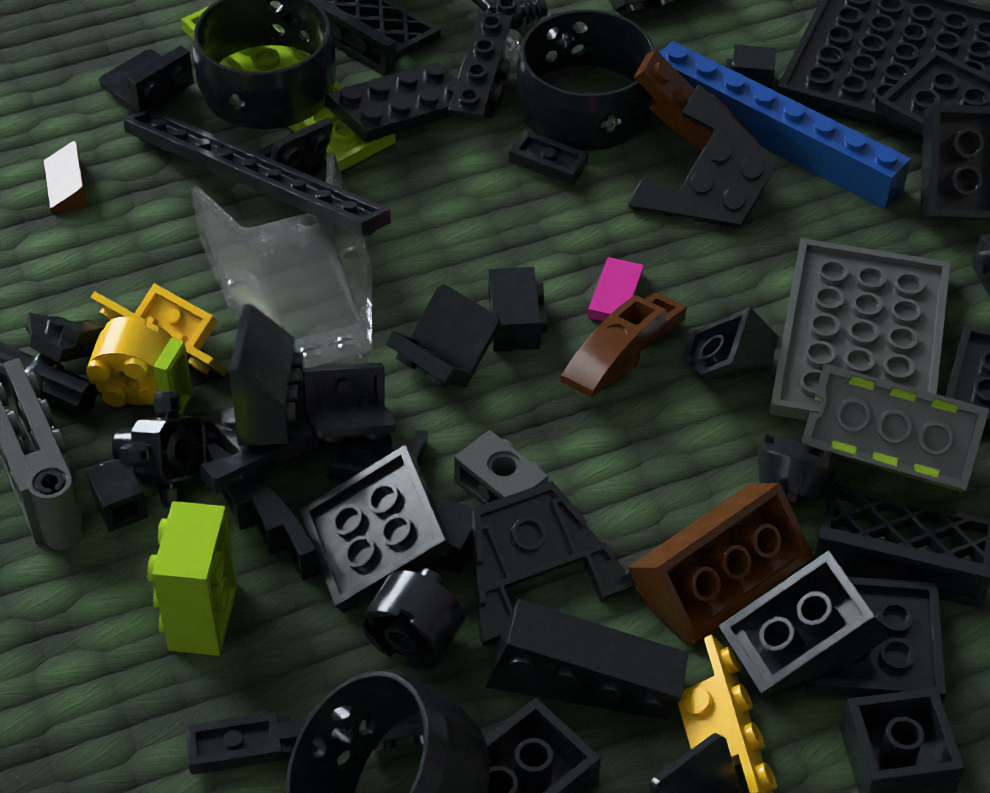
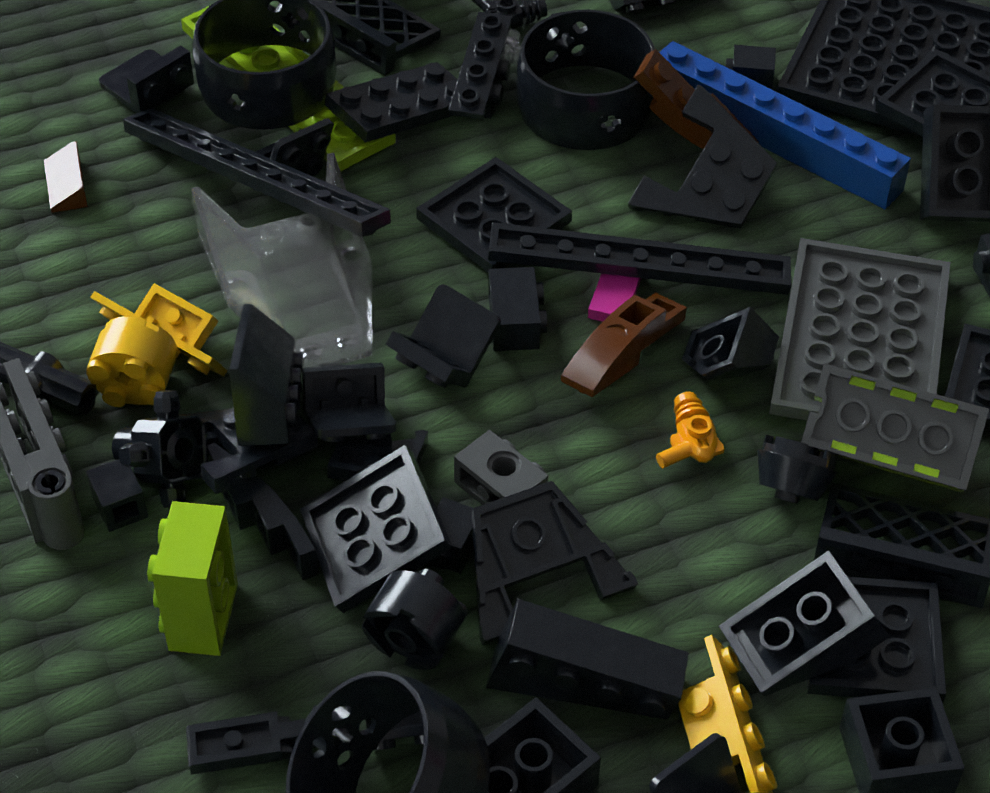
black plate [25,312,104,363] -> none
lime tile [153,338,194,414] -> none
black plate [509,130,589,185] -> none
reddish brown slope [628,483,814,645] -> none
none -> black plate [416,157,572,272]
none -> black plate [488,222,791,295]
none -> light orange piece [656,392,724,469]

